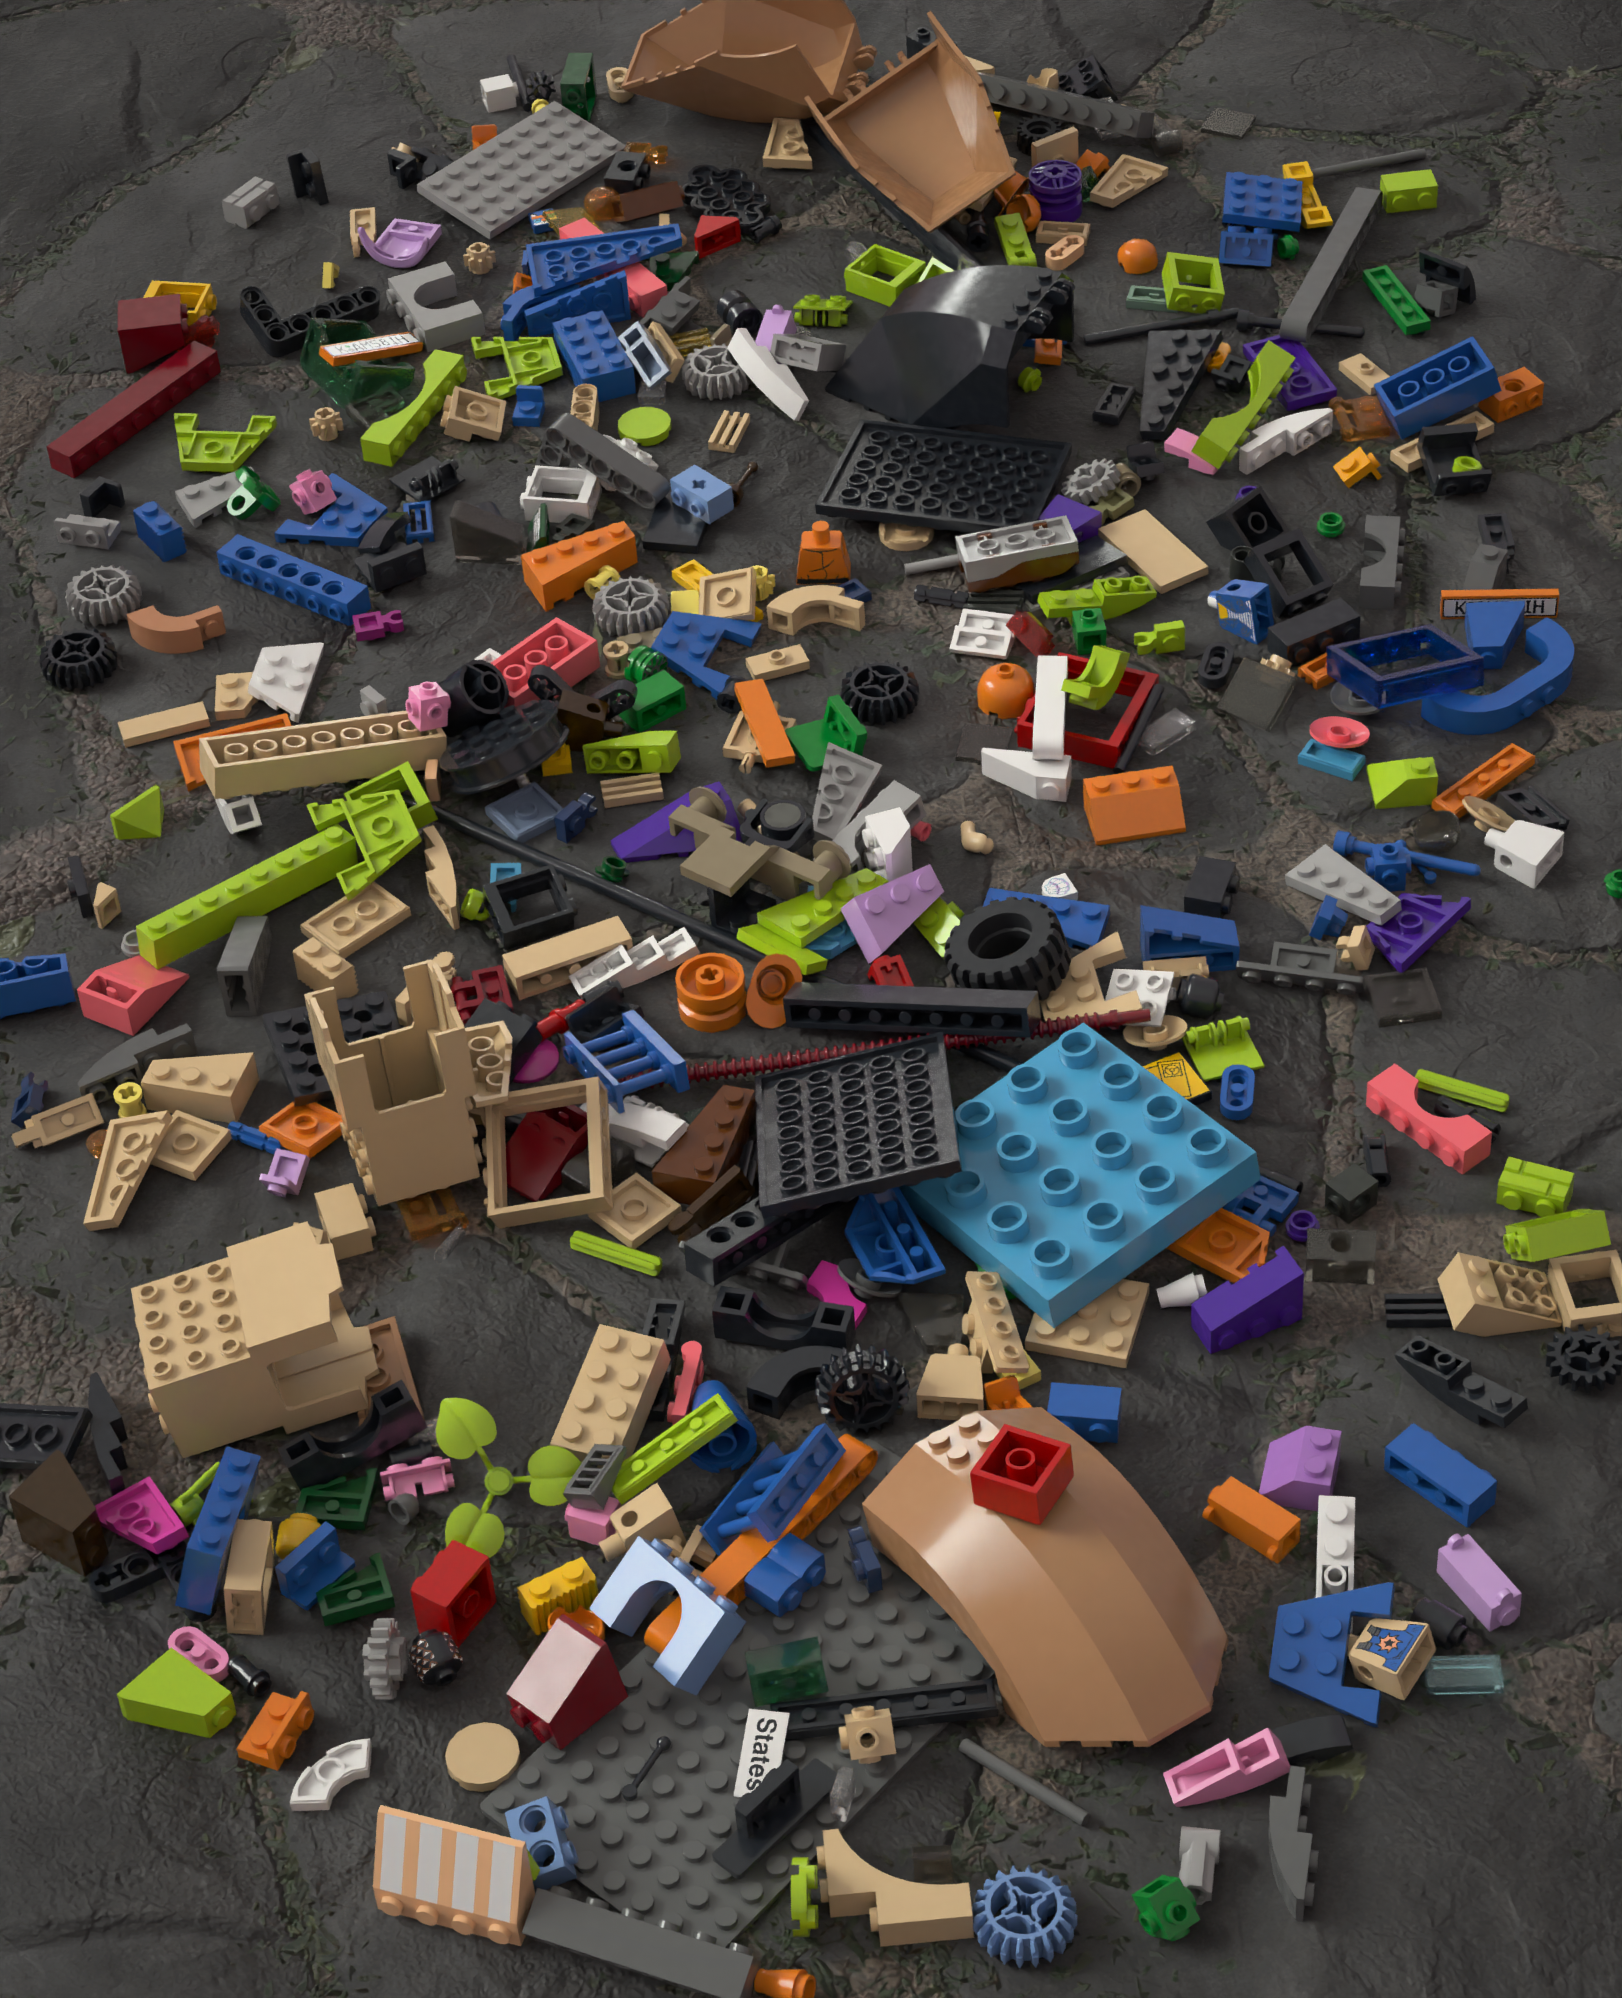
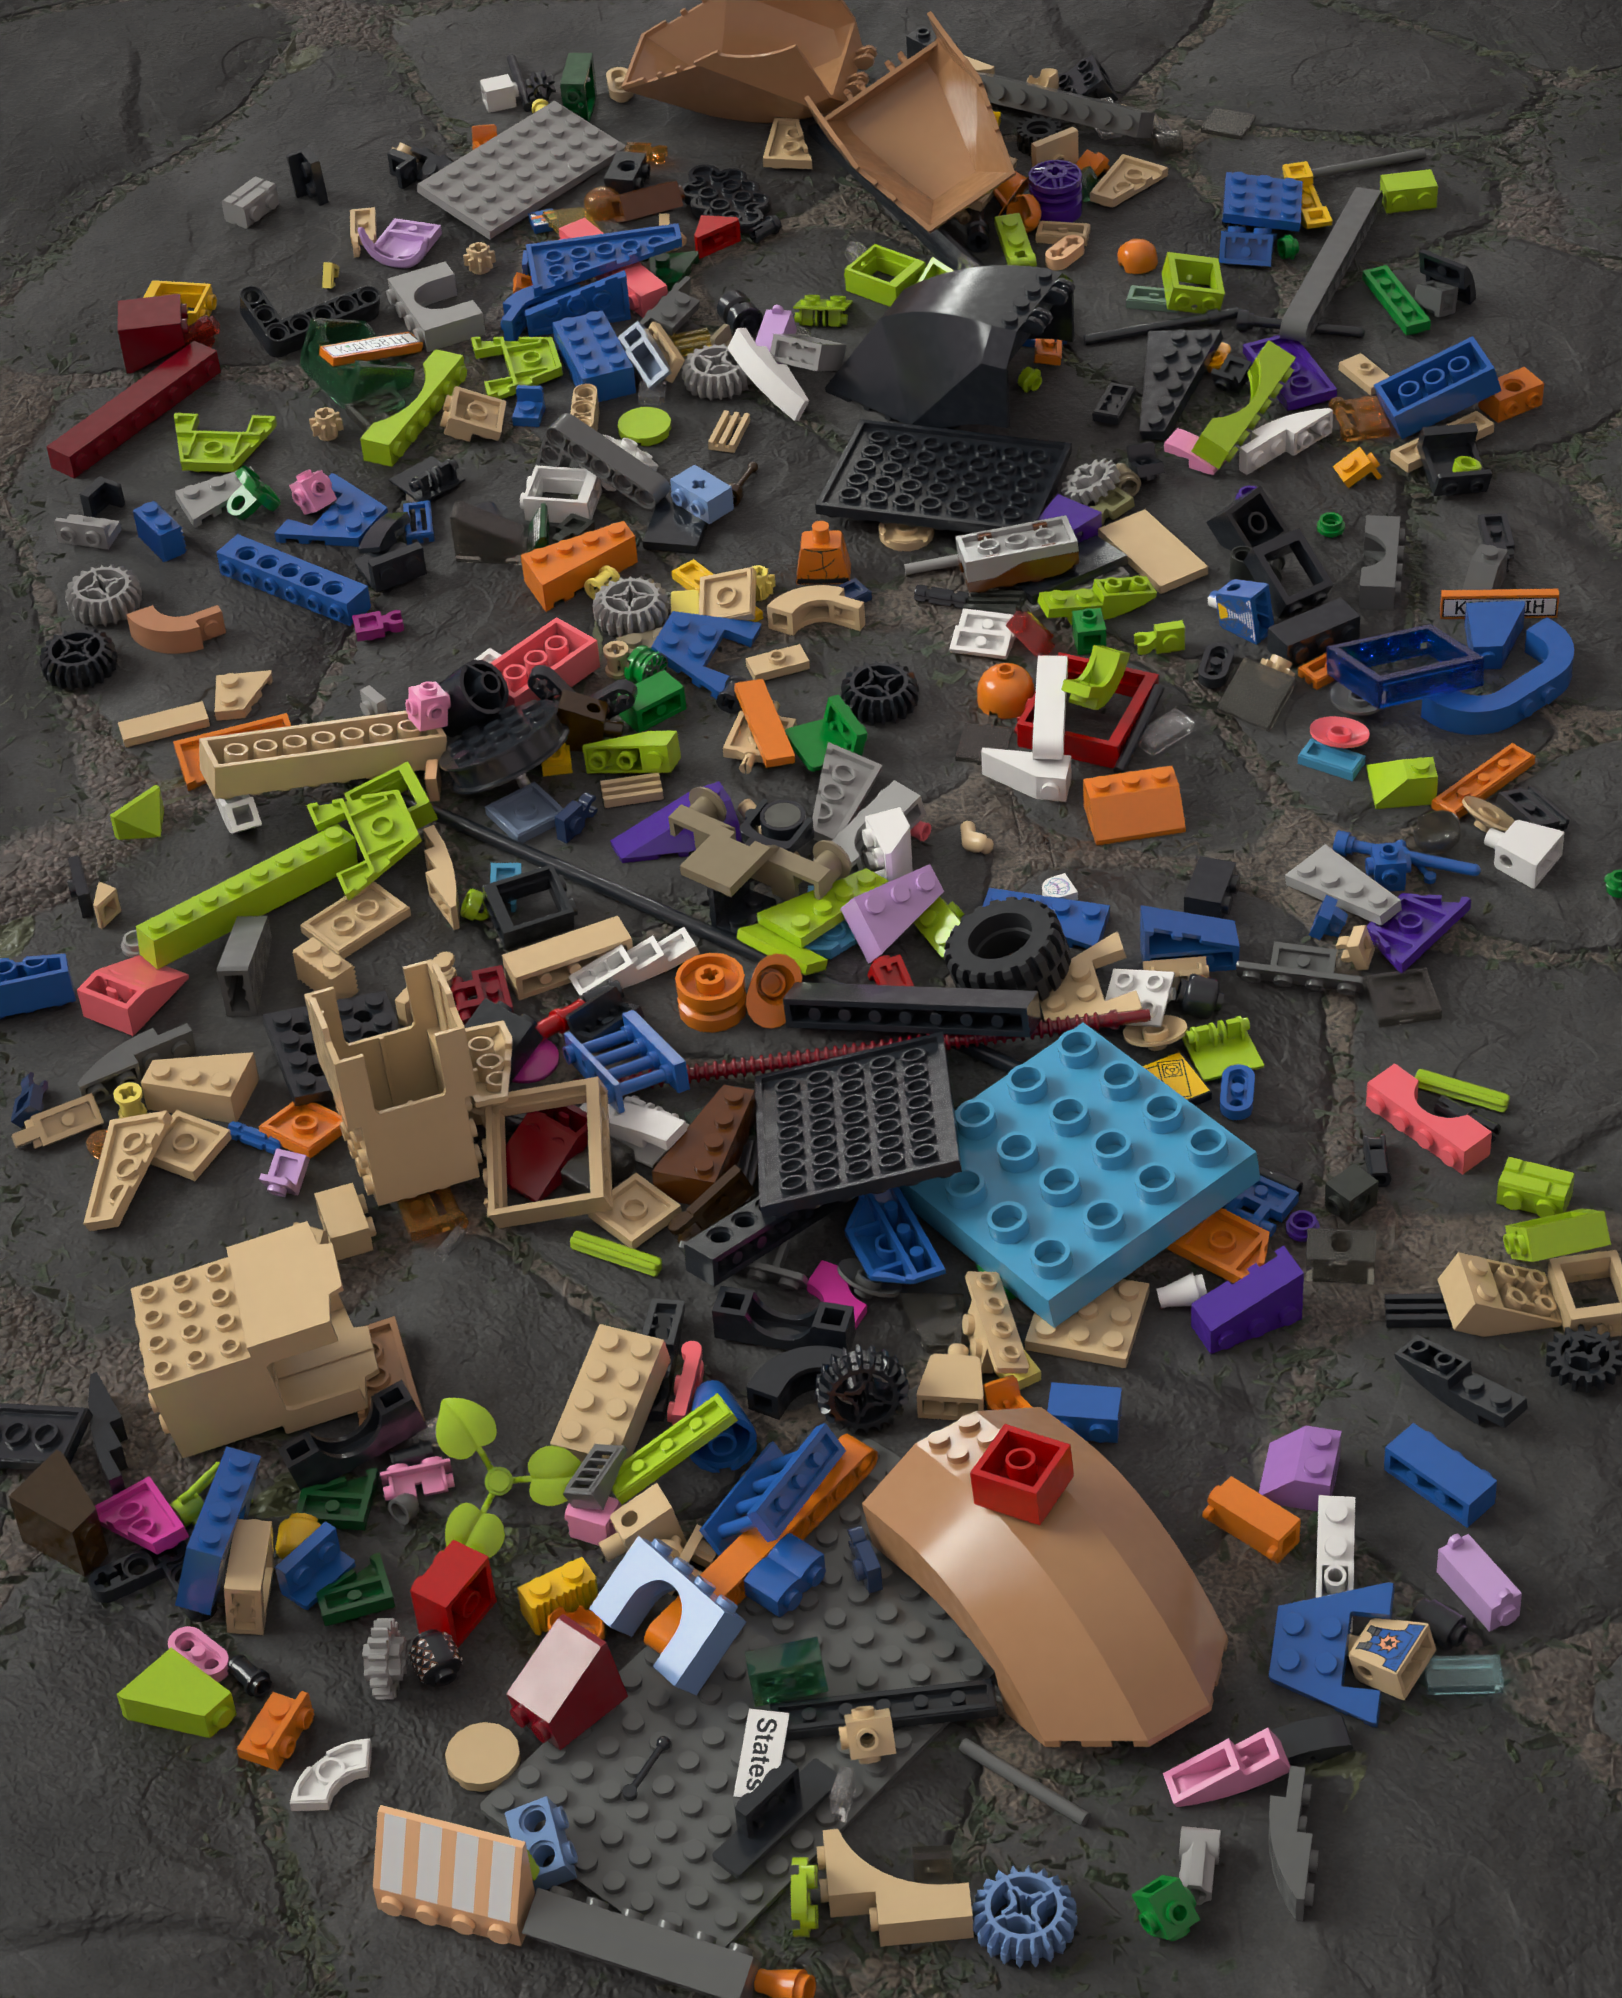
white wing [248,642,324,723] -> none
dark green plate [595,856,630,883] -> none

